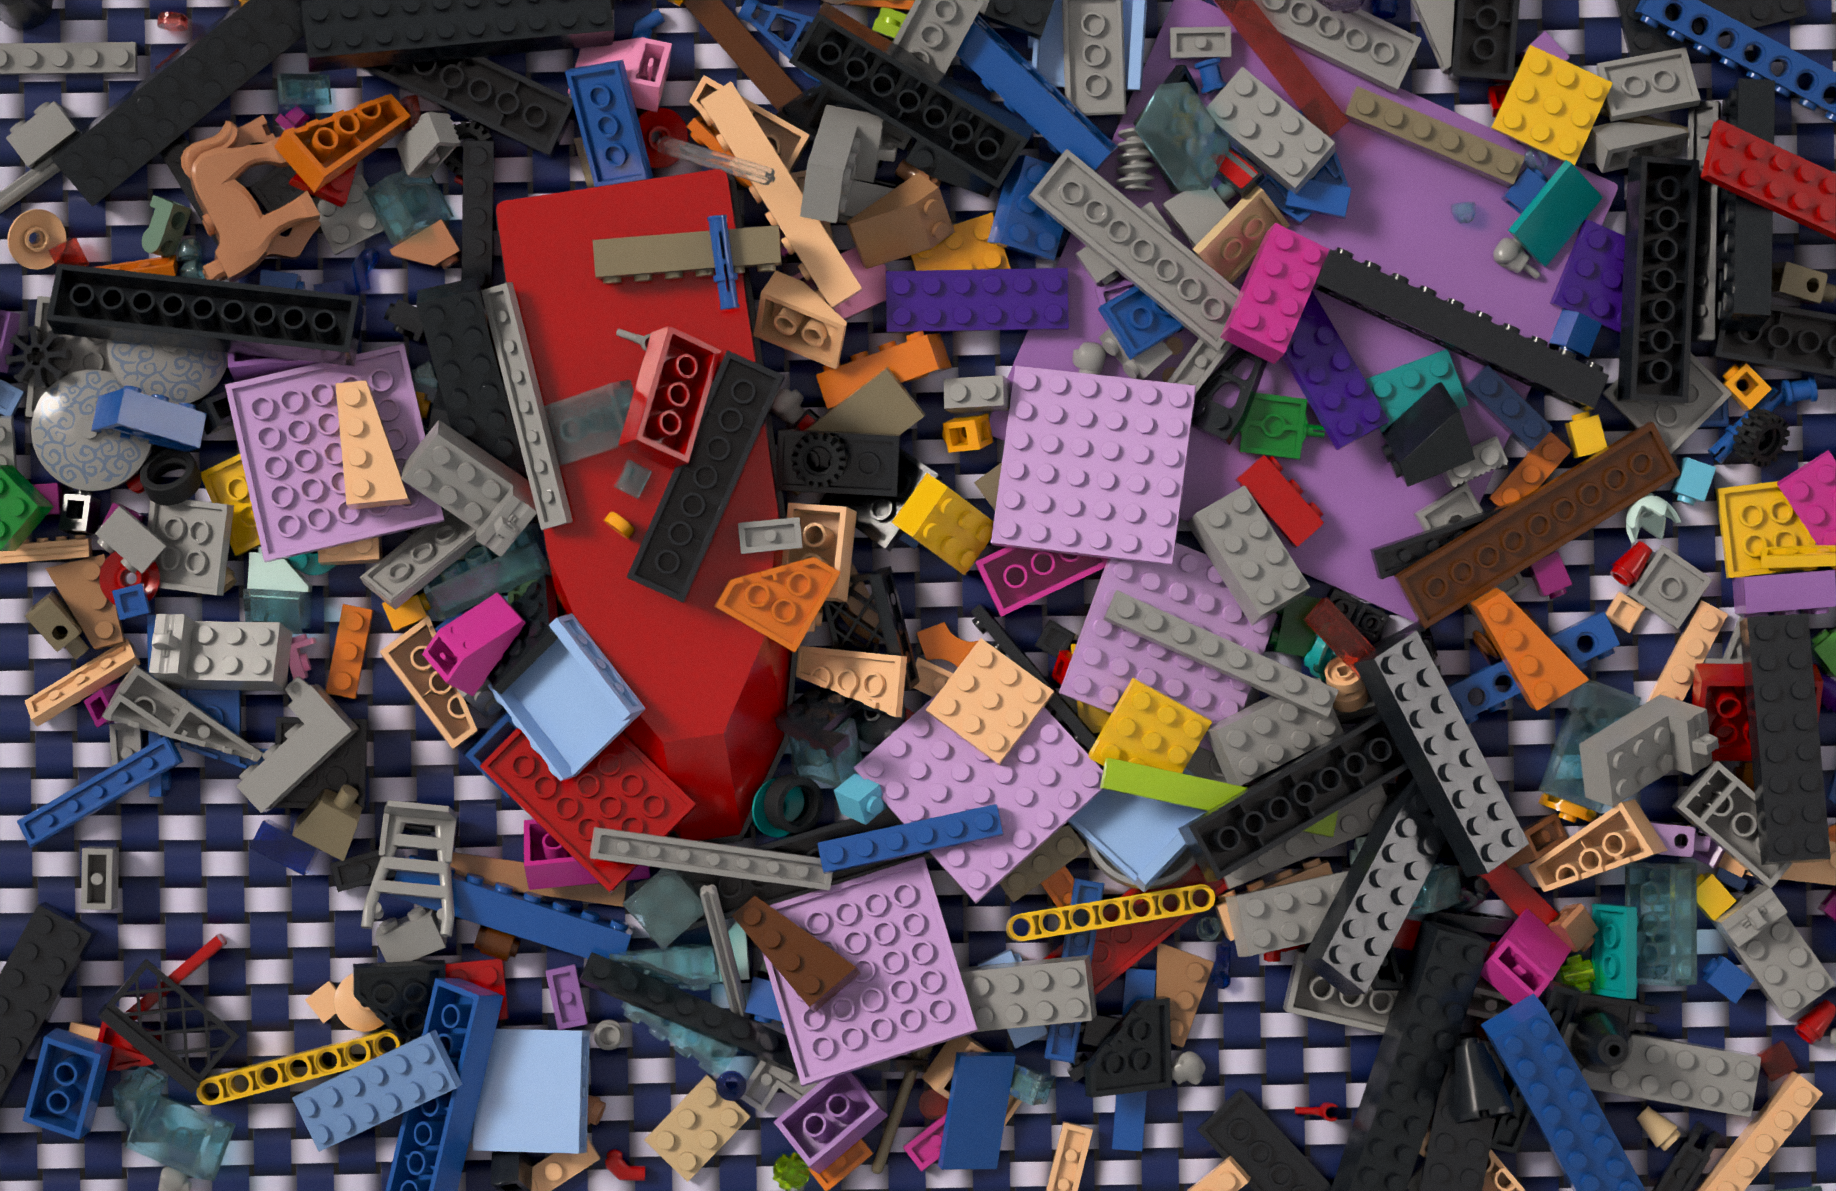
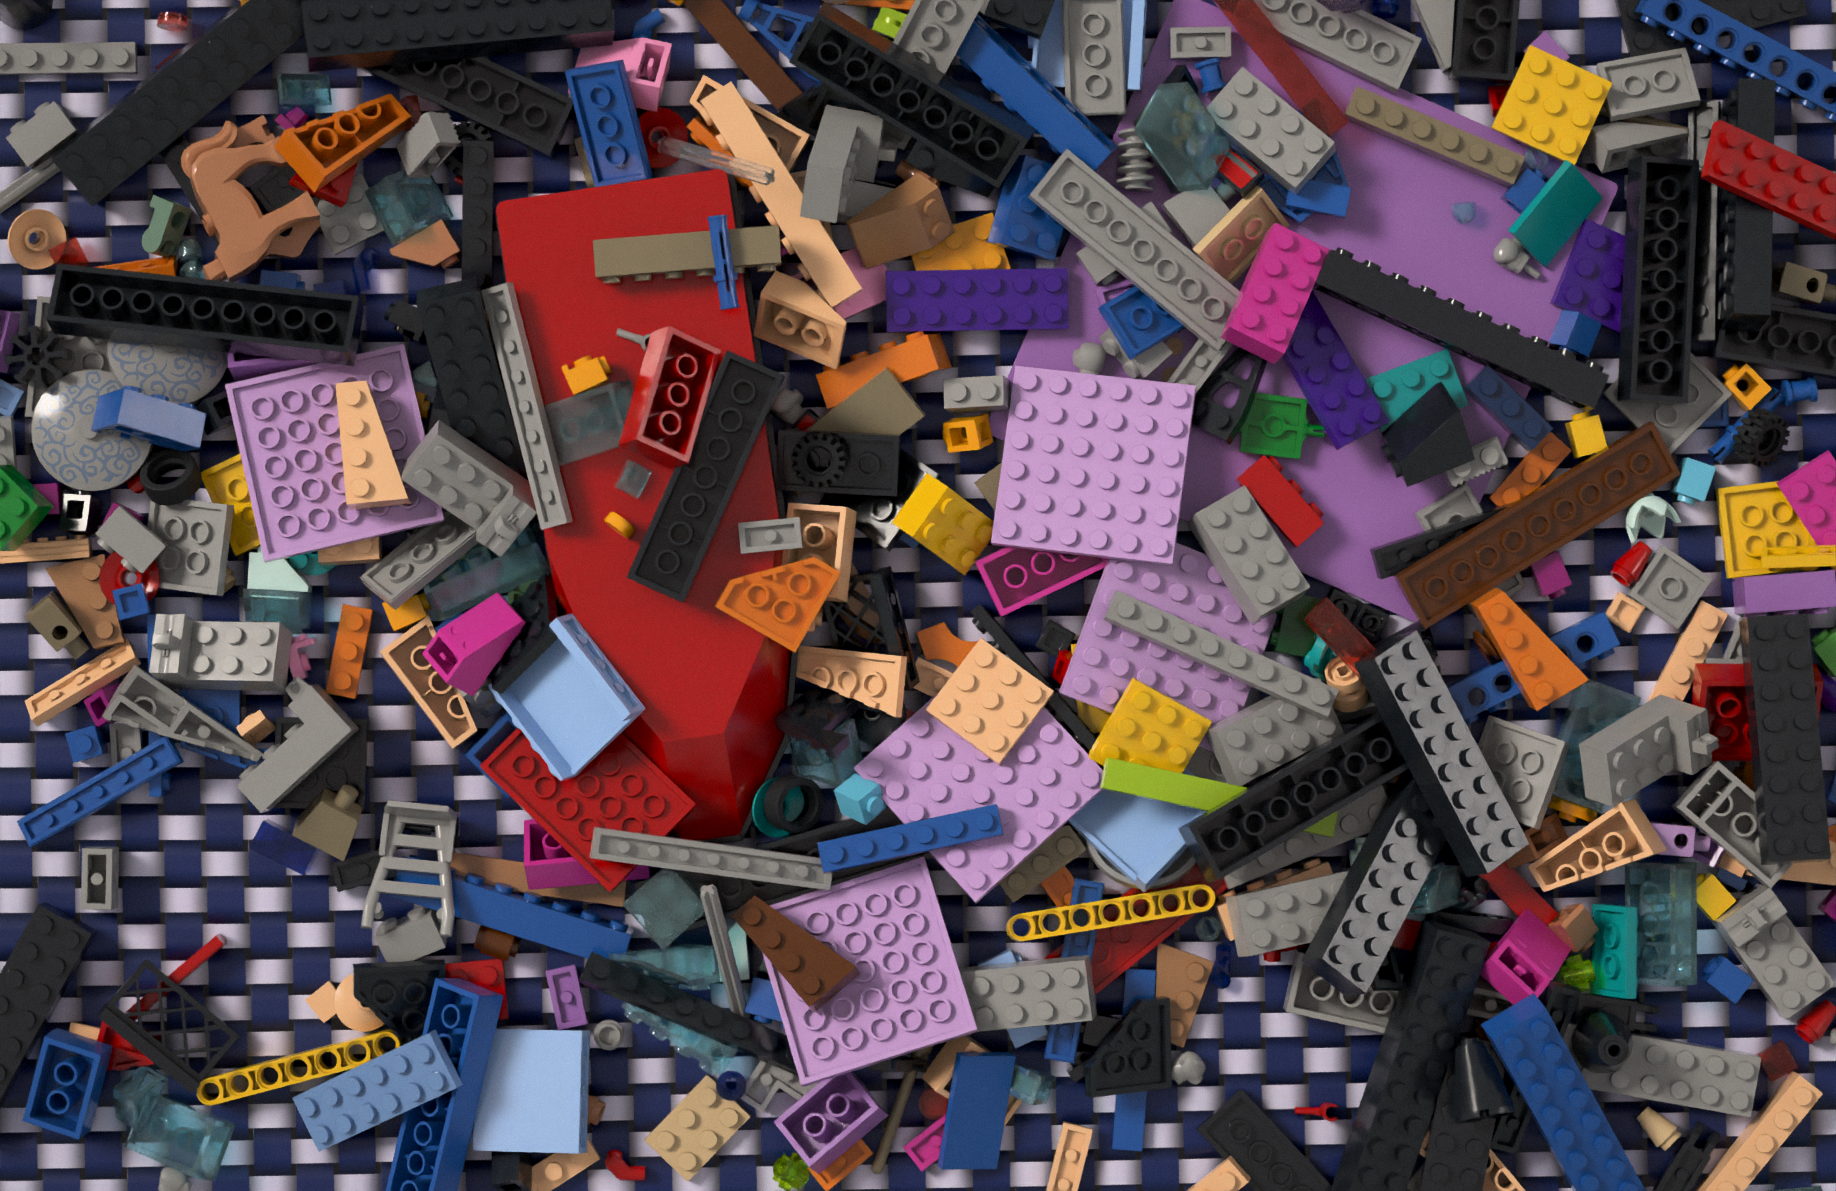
none -> blue brick [65,725,109,763]
none -> light nougat plate [236,710,276,746]
none -> light orange brick [561,355,612,396]
none -> light grey plate [1478,715,1570,830]

